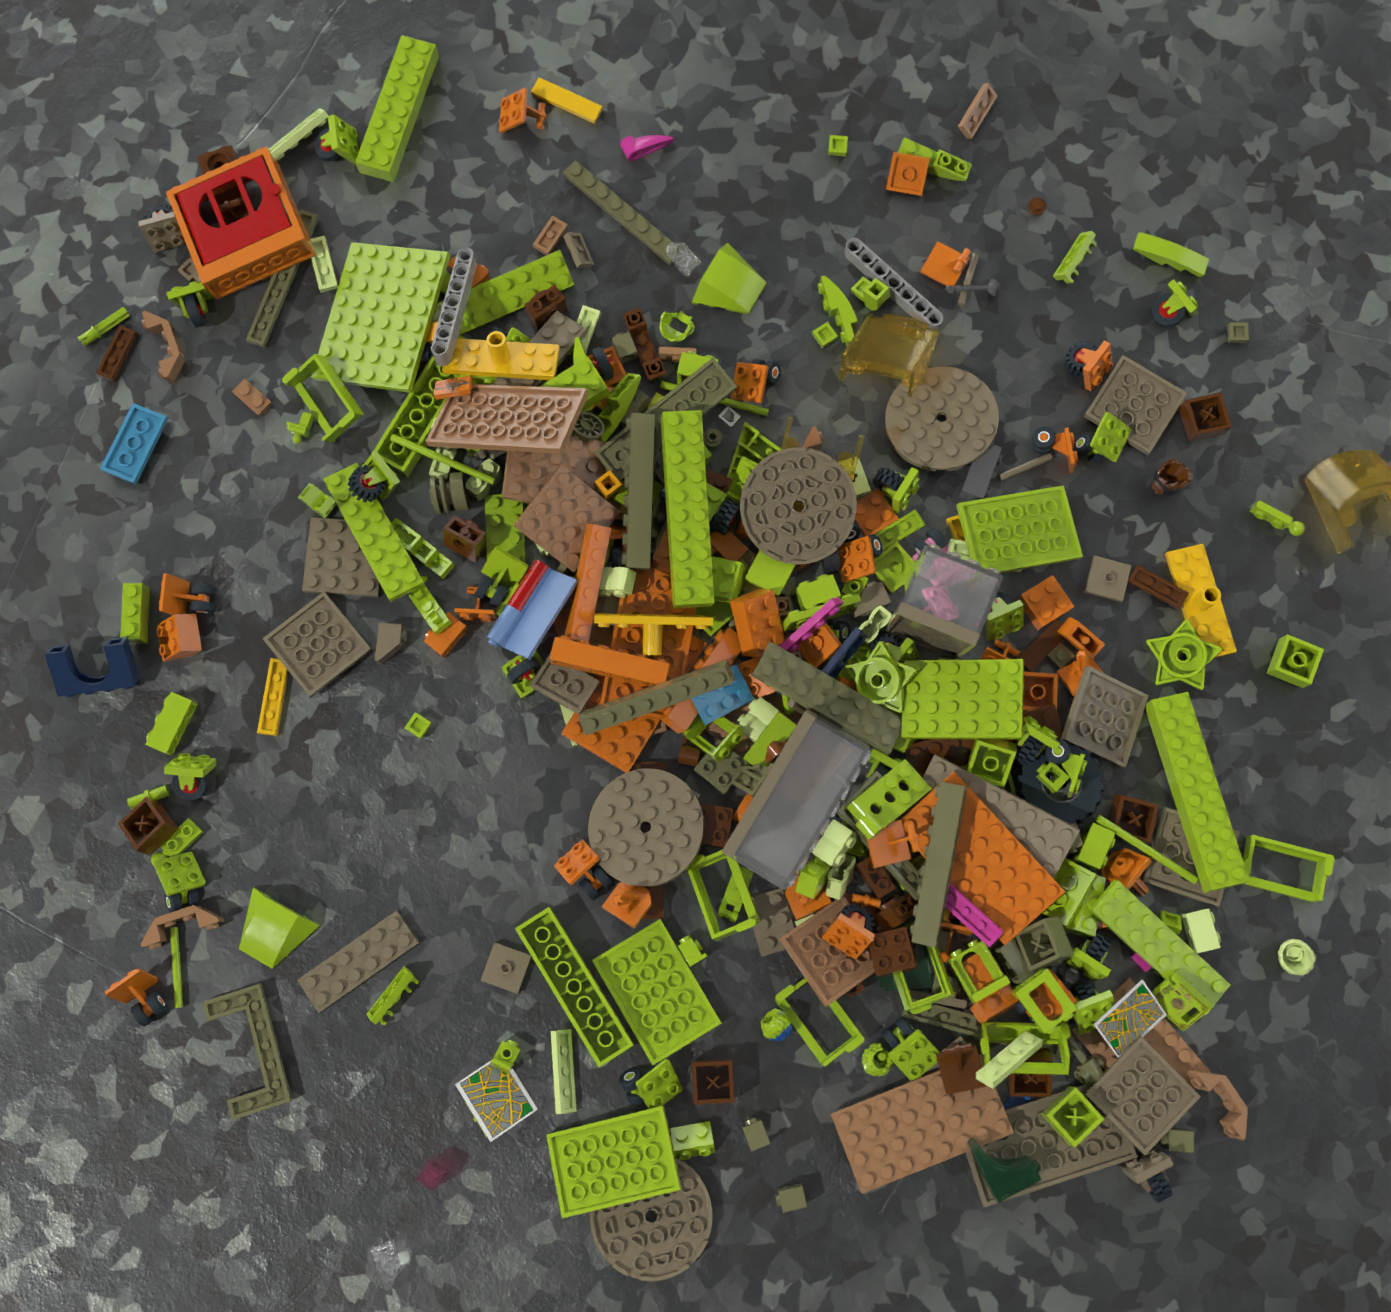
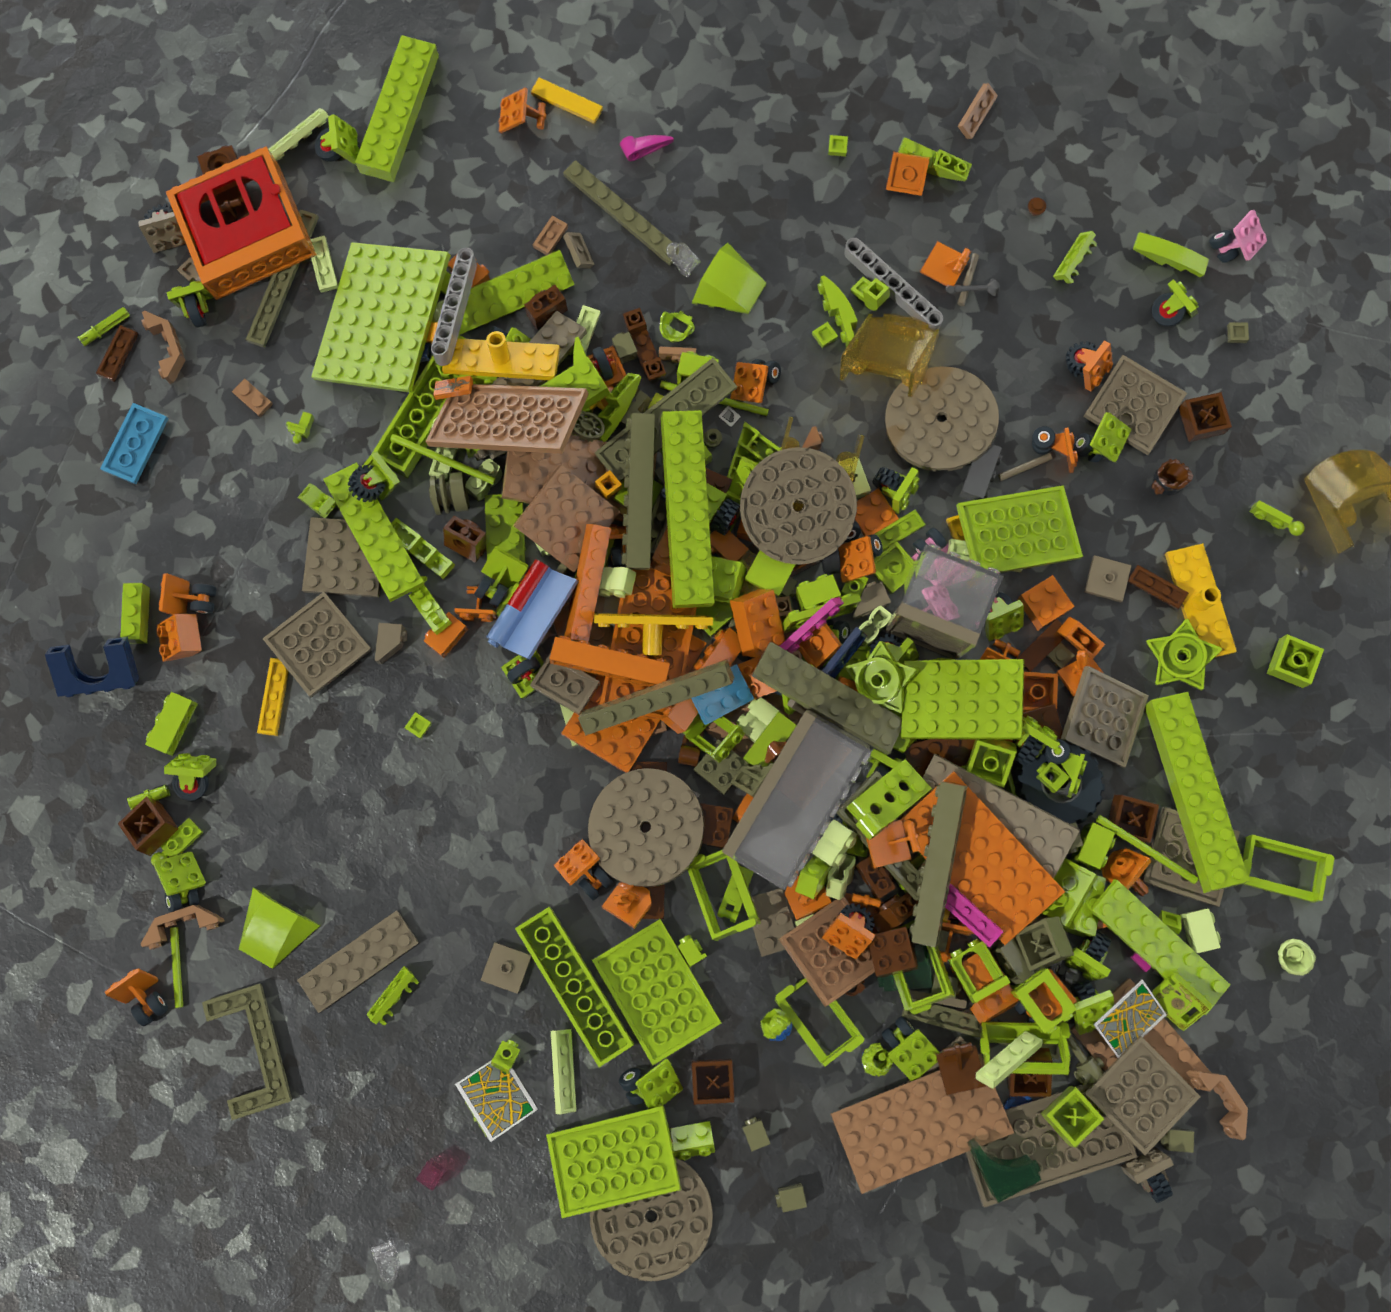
lime piece [282,354,364,443] -> none
none -> bright pink plate [1209,210,1267,263]

